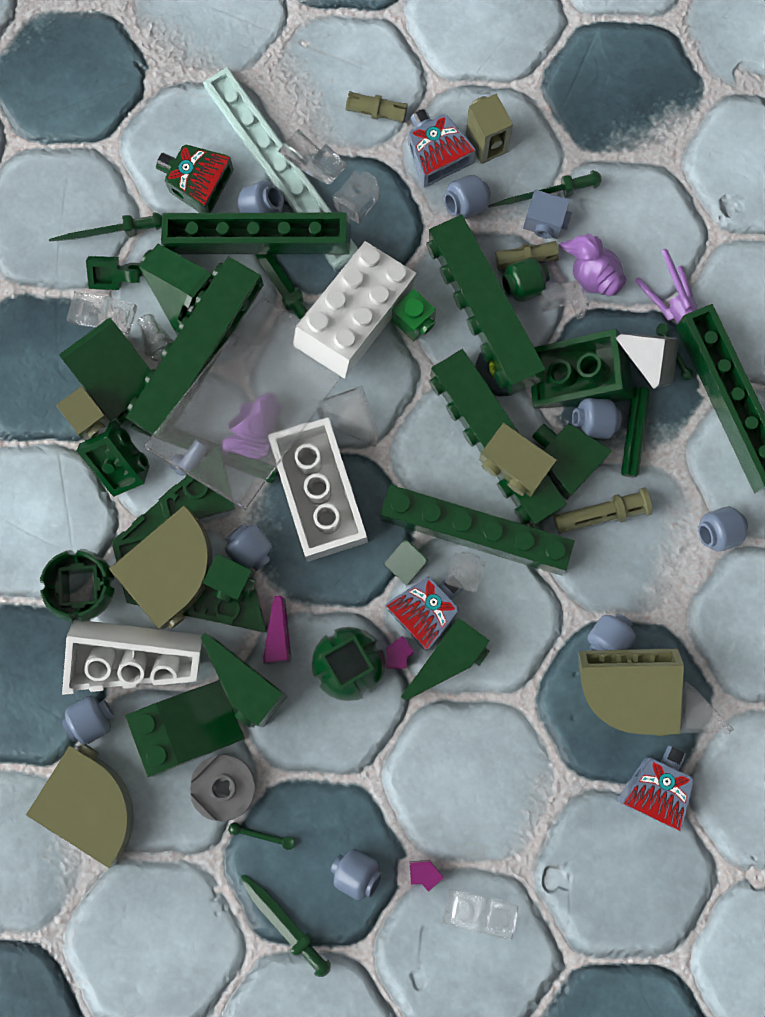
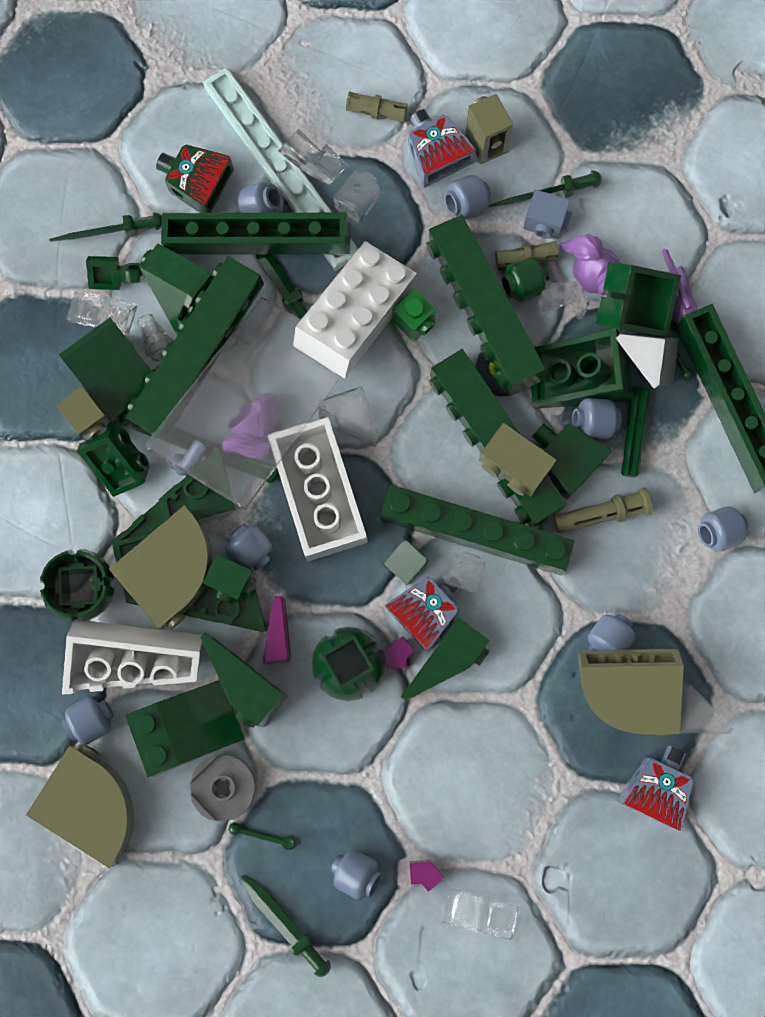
none -> dark green piece [596,262,681,338]

